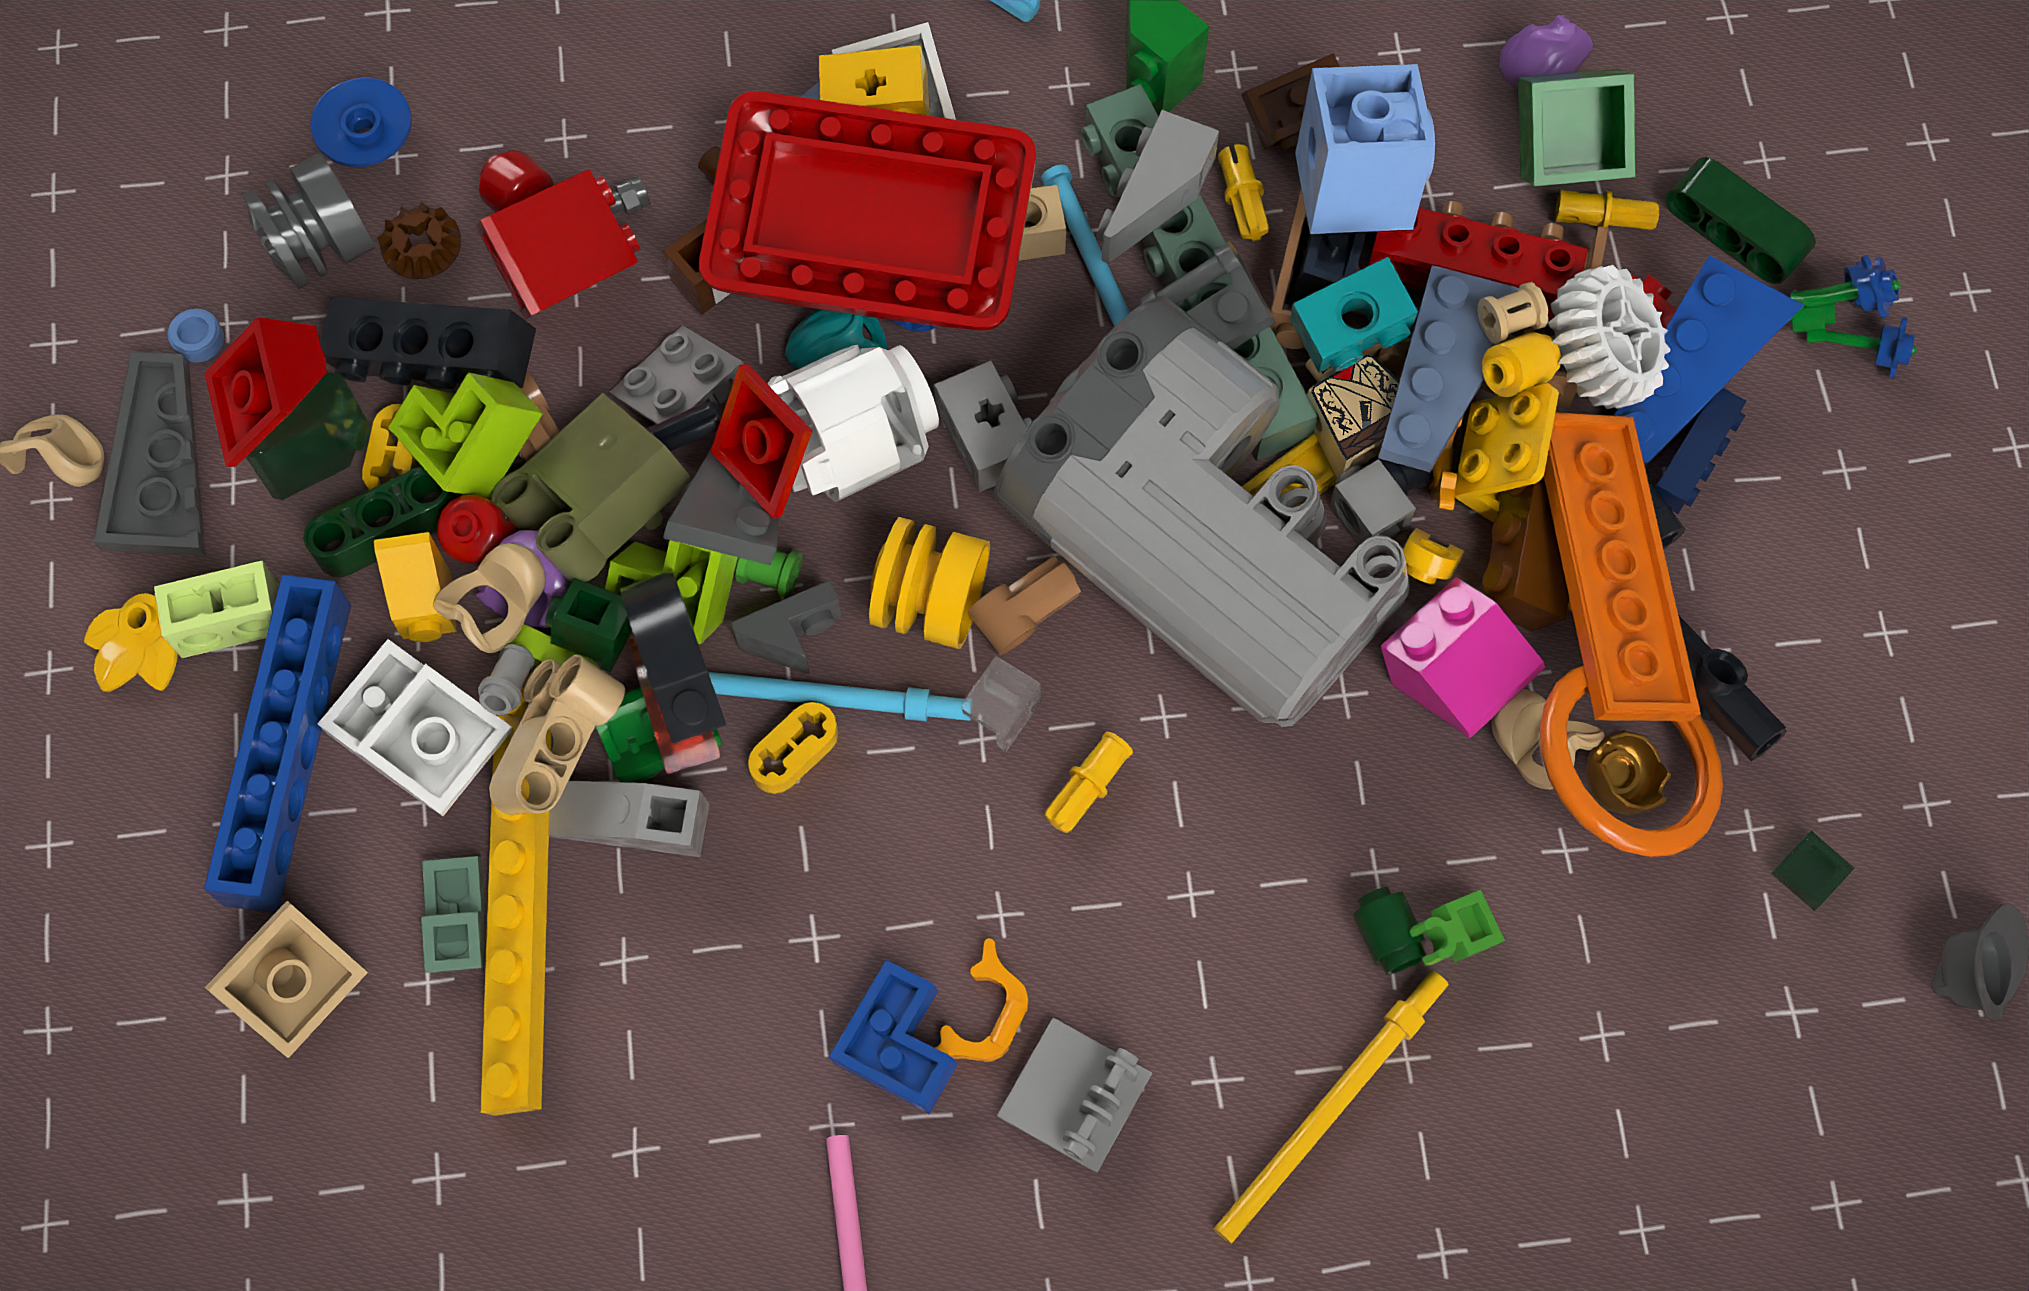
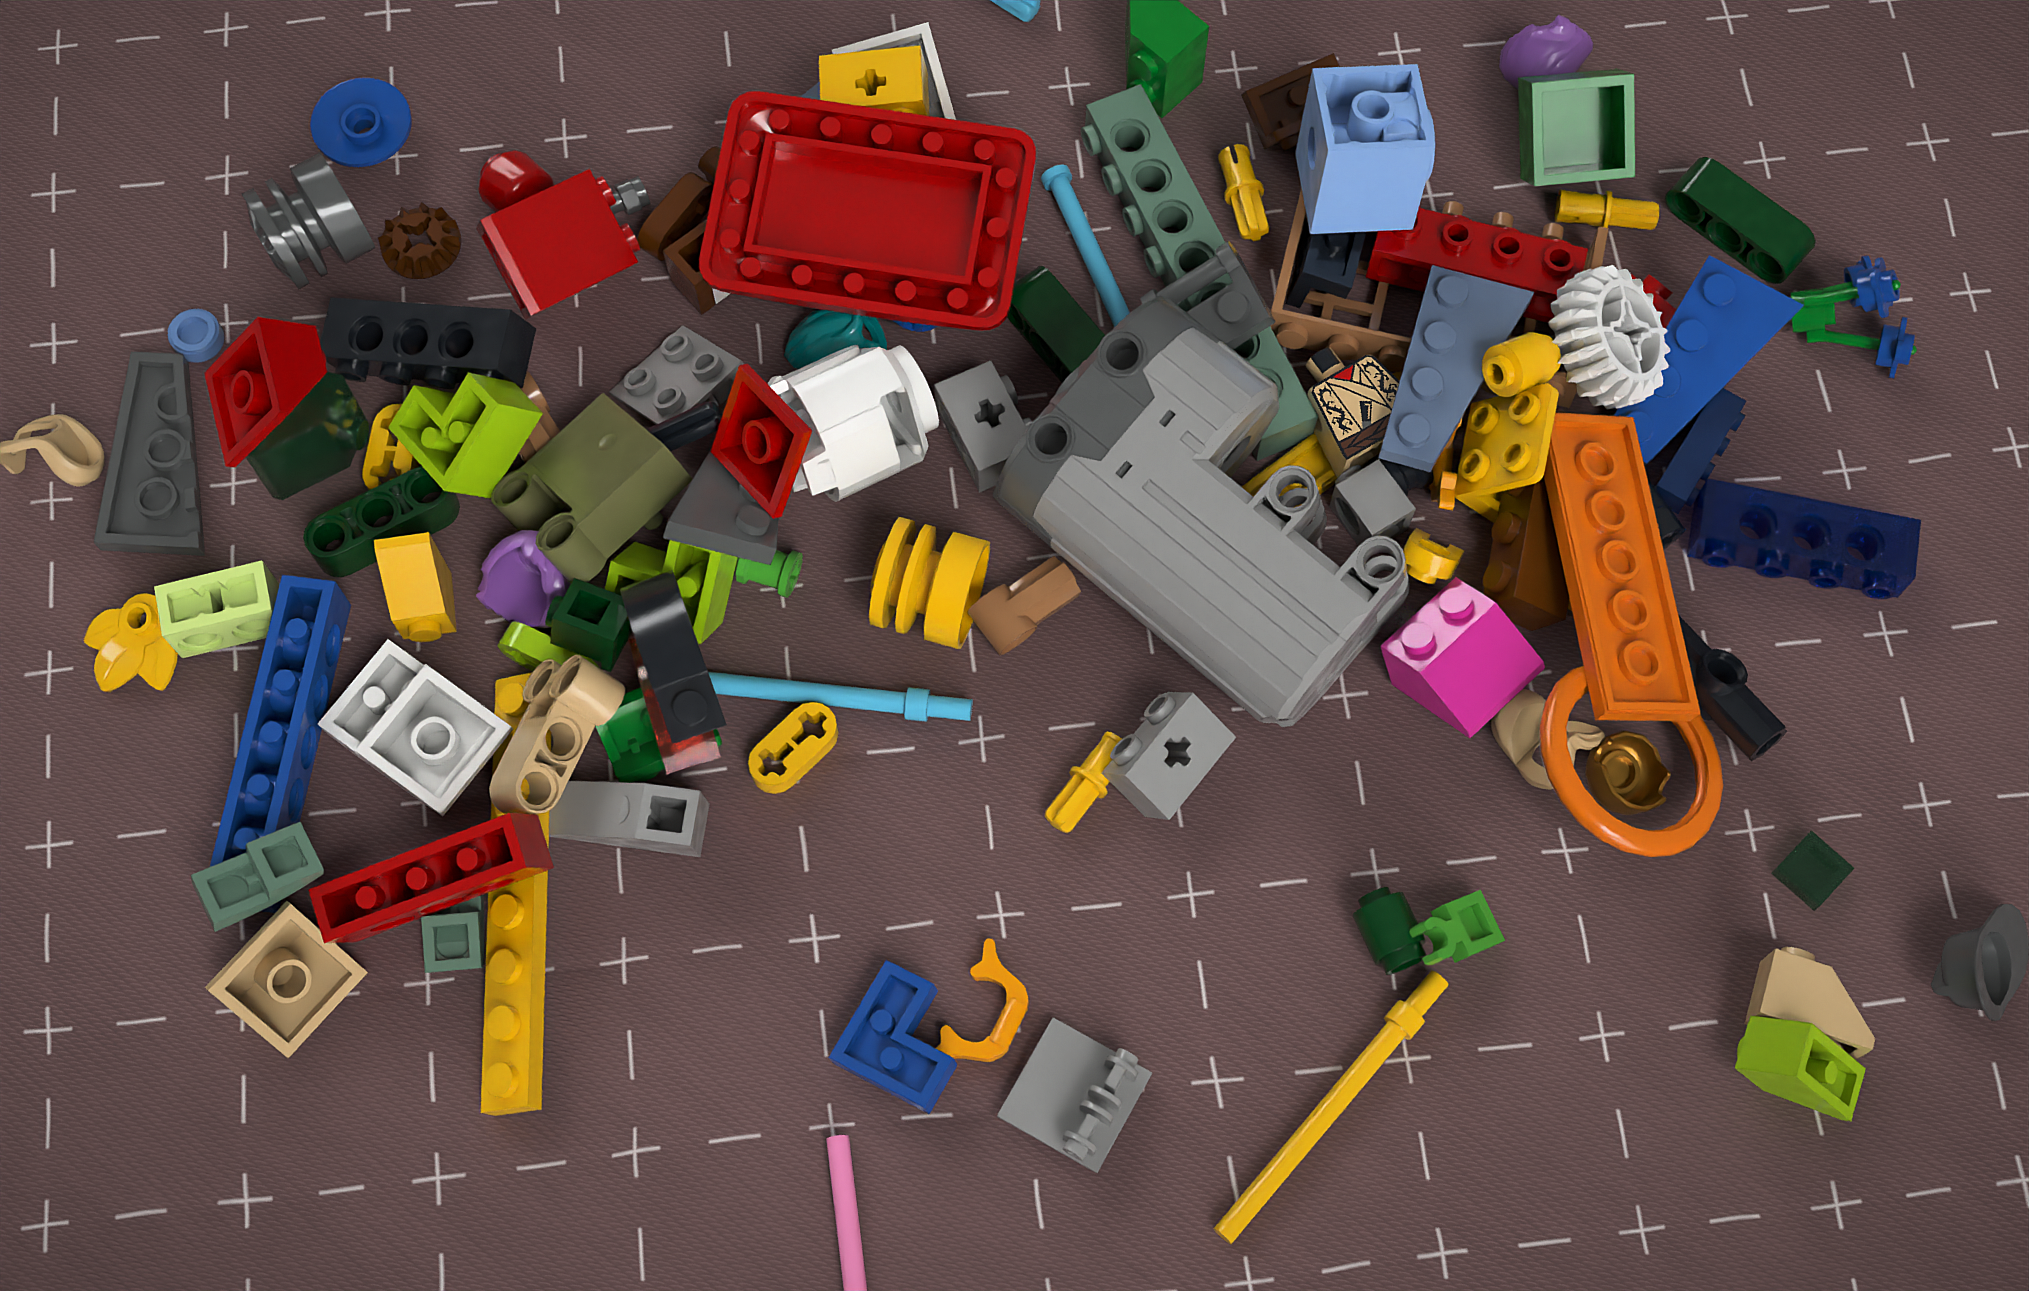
tan piece [433,543,546,653] -> none
red head [437,494,516,567] -> none
light grey pin [478,644,535,715] -> none
dark grey slope [730,580,842,674] -> none
clear panel [962,656,1042,752] -> none
tan brick [1019,185,1066,261] -> none
light grey slope [1097,110,1219,263] -> none
teal brick [1290,257,1418,373] -> none
tan bush [1478,281,1548,344] -> none
none -> sand green slope [191,822,324,932]
none -> red brick [308,813,554,943]
none -> reddish brown beam [637,172,714,261]
none -> dark green beam [1007,266,1105,383]
none -> light grey brick [1102,692,1236,820]
none -> clear blue brick [1687,479,1921,599]
none -> lime slope [1735,1015,1866,1122]
none -> tan slope [1745,947,1875,1060]

